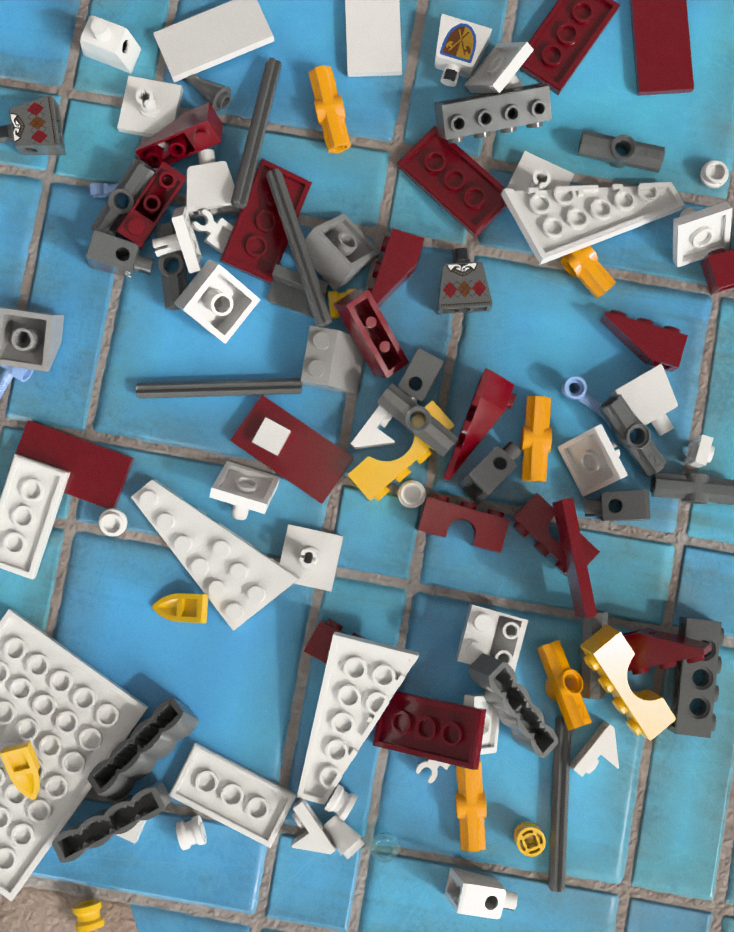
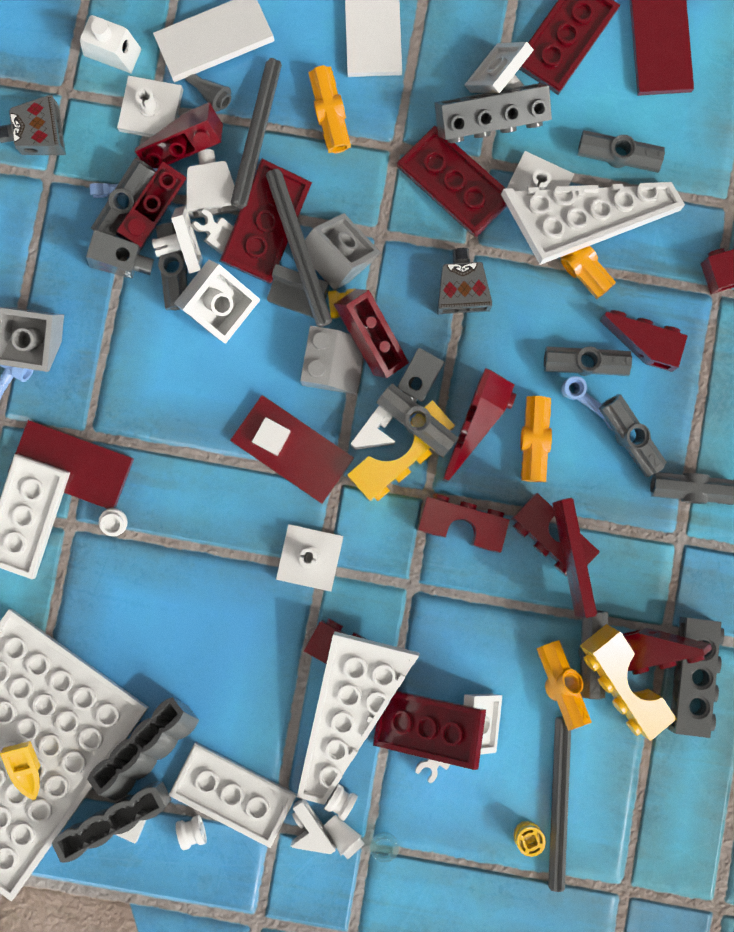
yellow wheel [72,899,105,932] -> none
white wing [131,479,300,631] -> none
dark grey axle [136,378,302,399] -> none
yellow plate [152,593,208,623] -> none
white tile [210,461,280,520] -> none
dark red slope [367,228,425,308] -> none
white plate [398,480,426,508] -> none
torso [434,14,492,87] -> none
white torso [444,867,517,919] -> none
white slope [455,604,528,672] -> none
light orange piece [455,760,487,852] -> none
dark grey torso [458,442,521,505] -> none
dark grey brick [469,653,558,758] -> none
white tile [557,424,628,497] -> none
white slope [570,721,619,777] -> none
dark grey torso [584,490,651,522] -> none
white torso [610,364,678,437] -> none
white tile [673,201,732,268] -> none
white plate [684,435,715,468] -> none
white plate [700,160,729,188] -> none
none -> dark grey piece [544,346,632,376]

